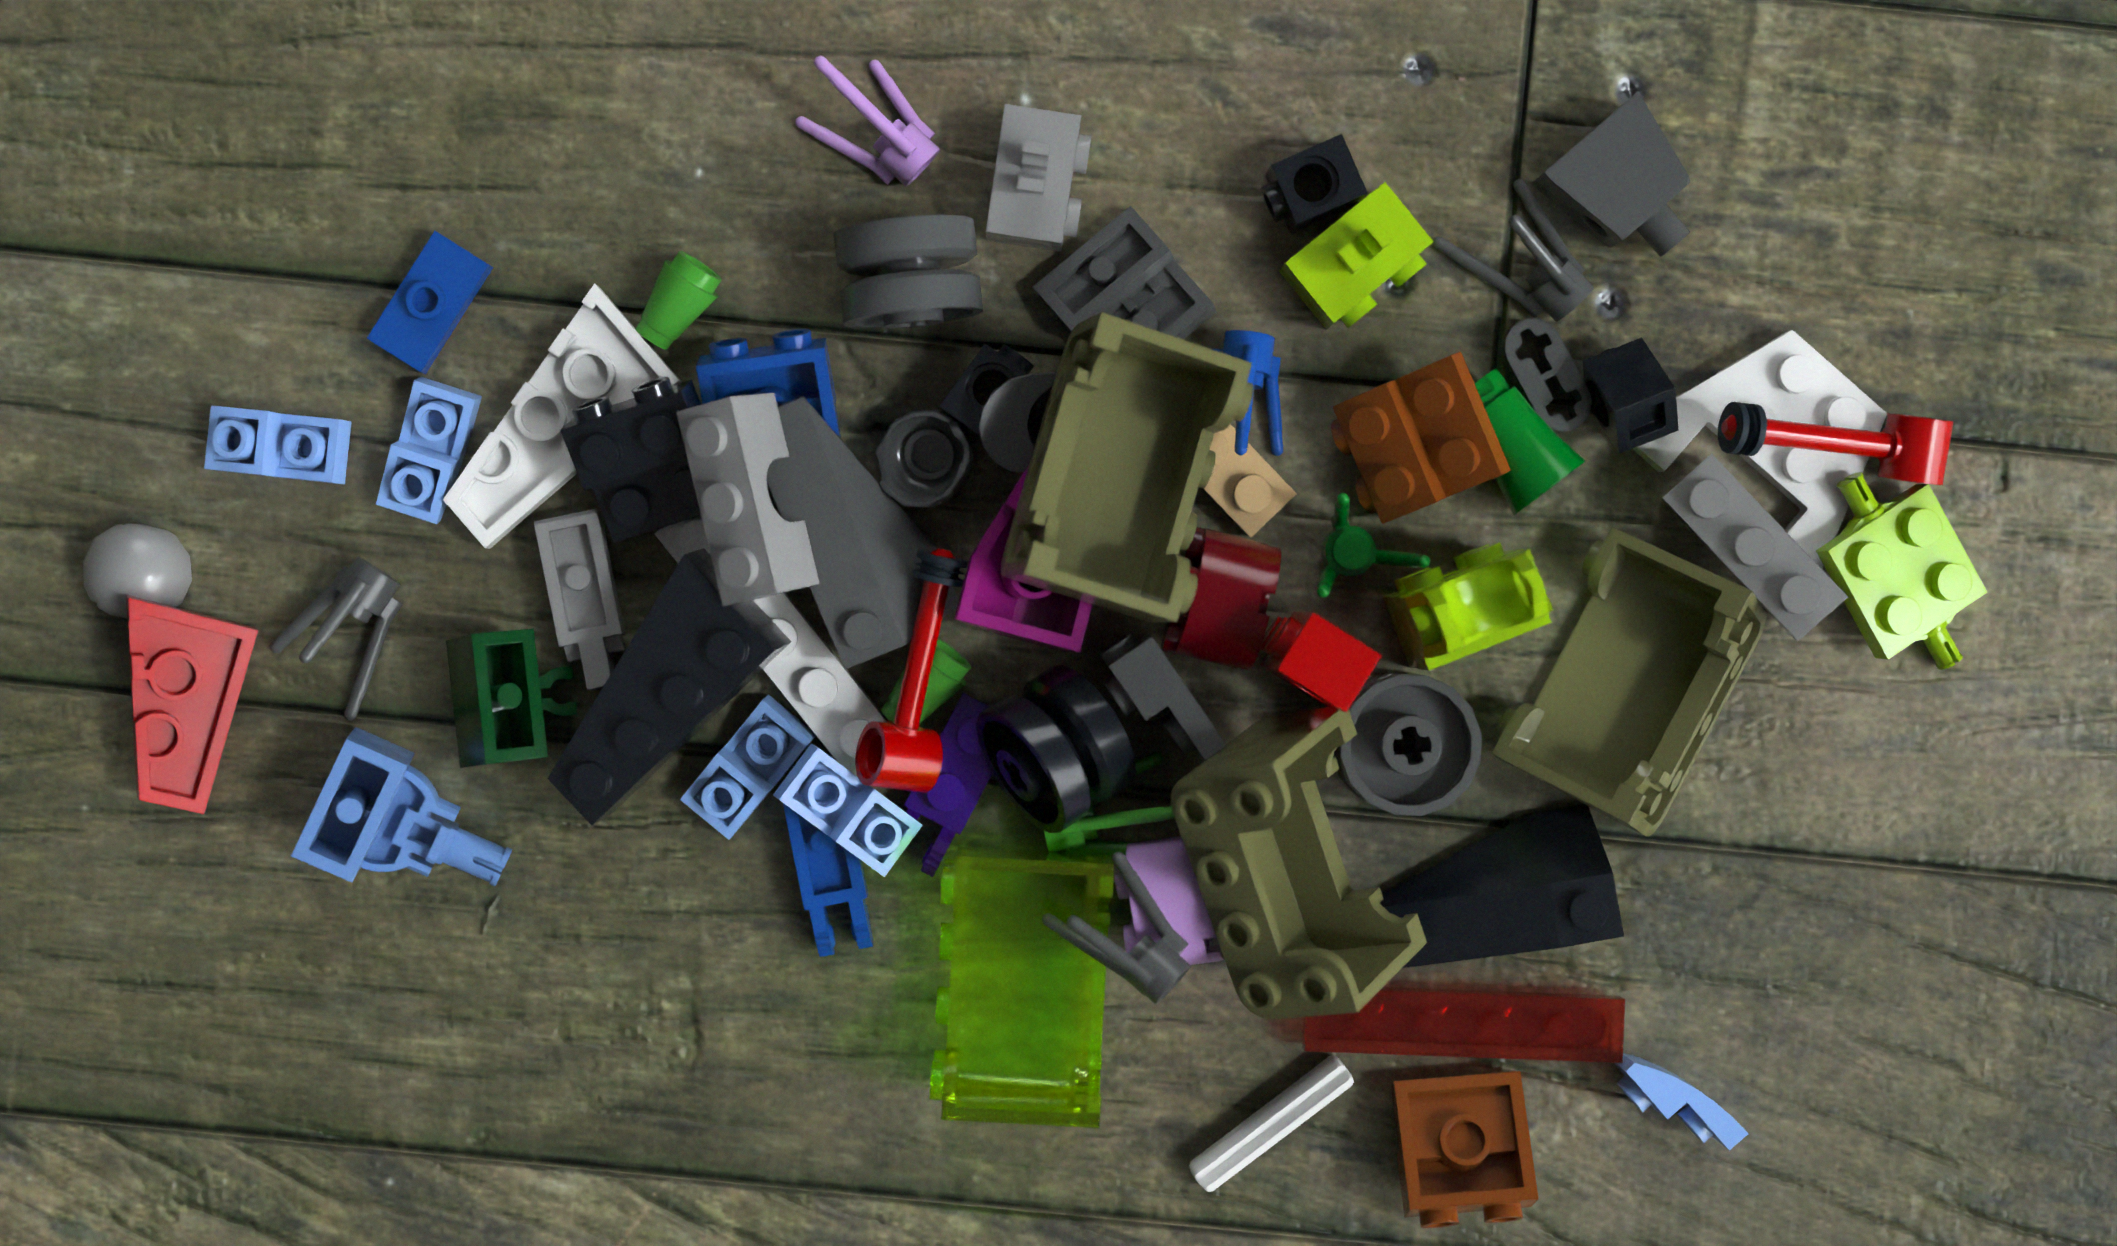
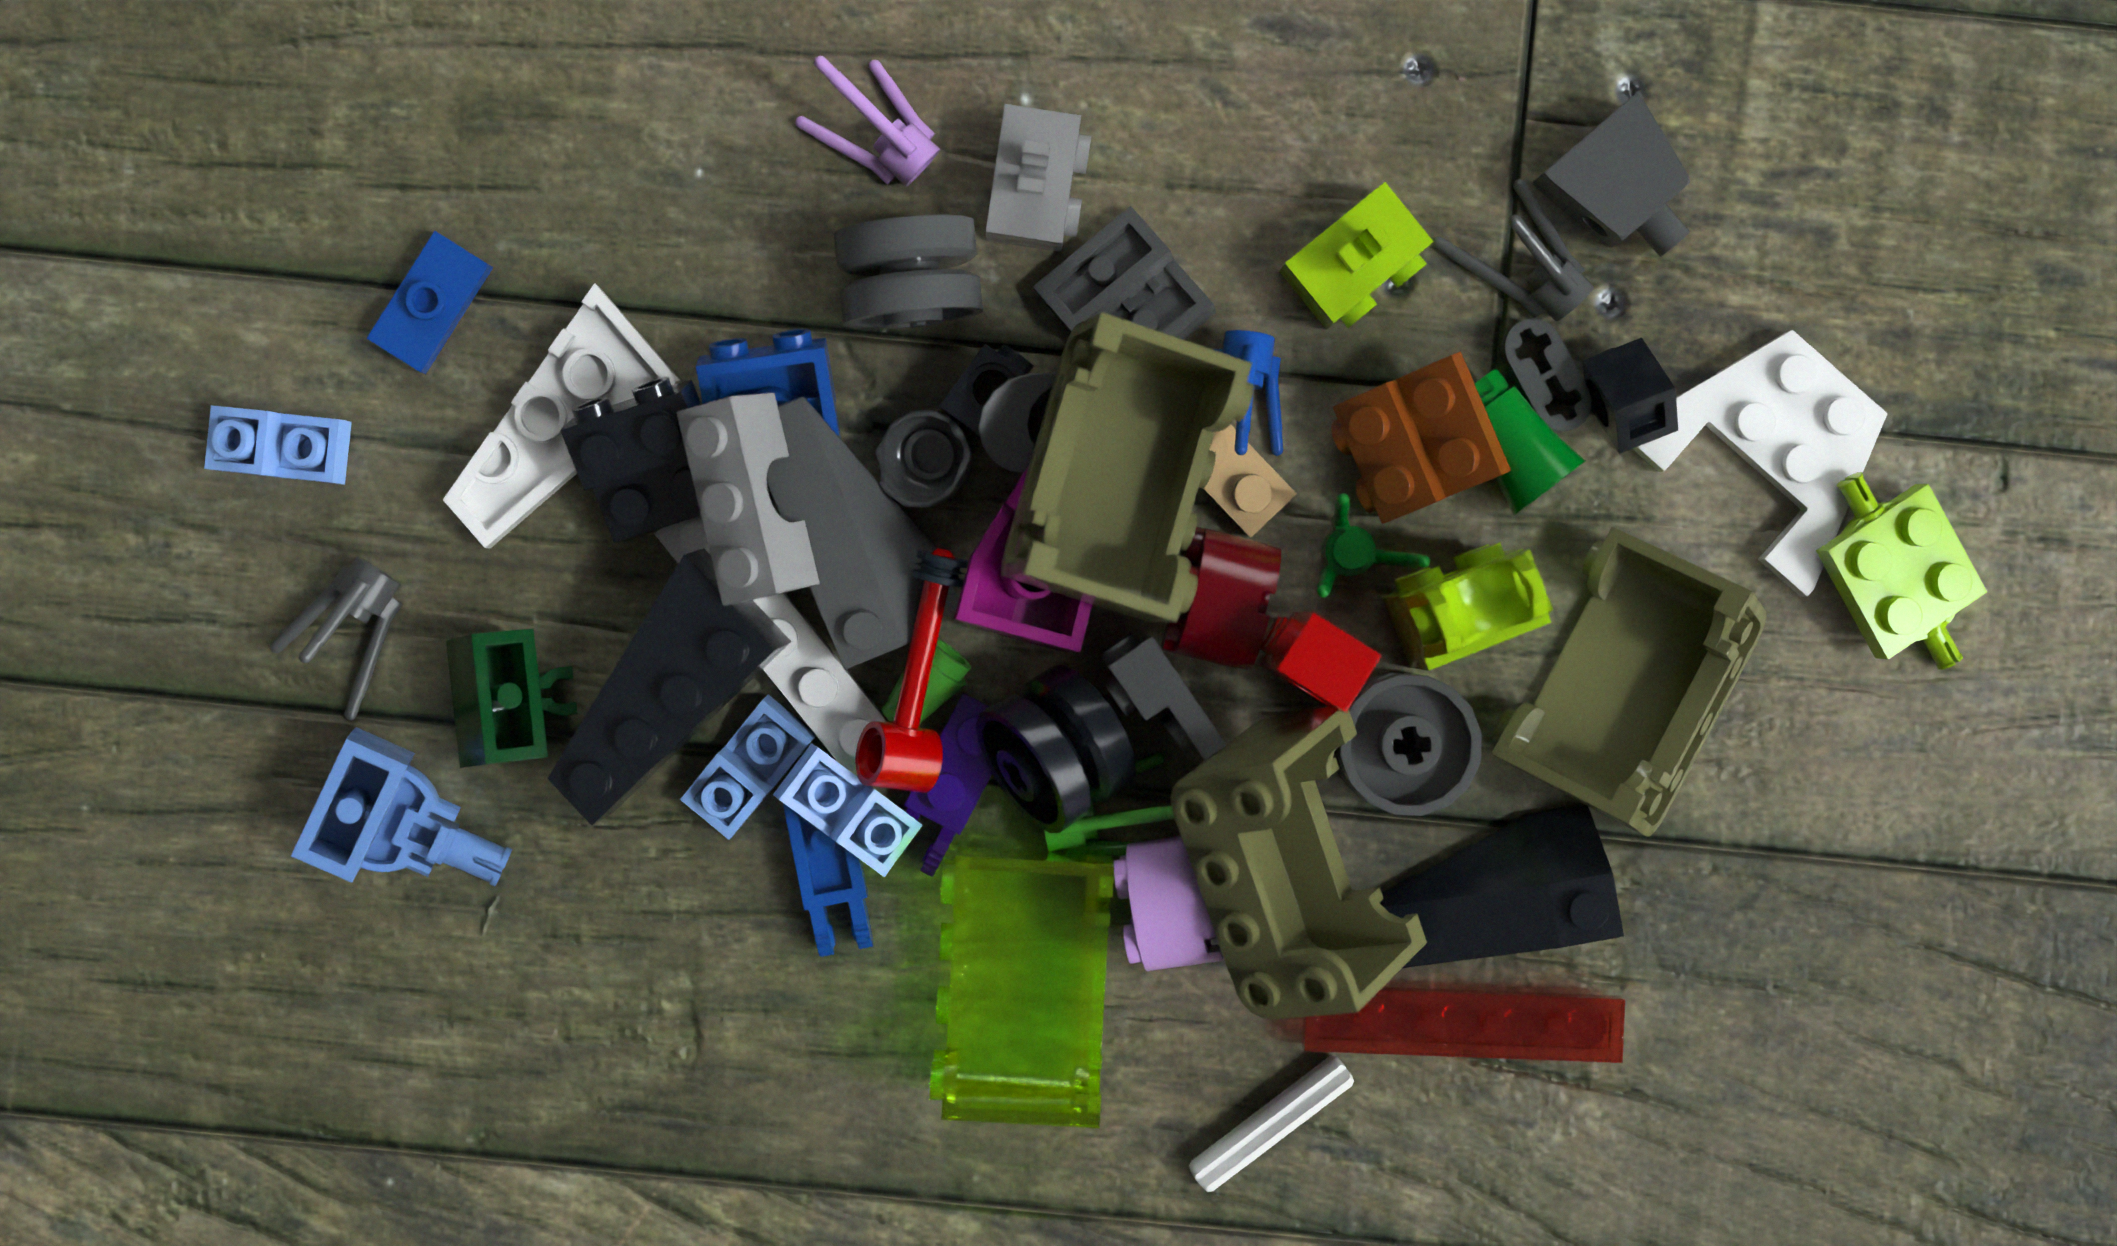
light grey hair [83,523,192,619] -> none
wing [126,595,258,814] -> none
light blue slope [376,377,482,524] -> none
light grey hinge [534,509,626,691] -> none
bright green cone [635,251,722,350] -> none
dark grey plant [1042,852,1191,1005] -> none
black brick [1261,134,1368,233] -> none
dark orange plate [1391,1071,1539,1228] -> none
light blue slope [1612,1052,1748,1151] -> none
light grey arch [1662,453,1848,641] -> none
red piece [1718,402,1954,485] -> none

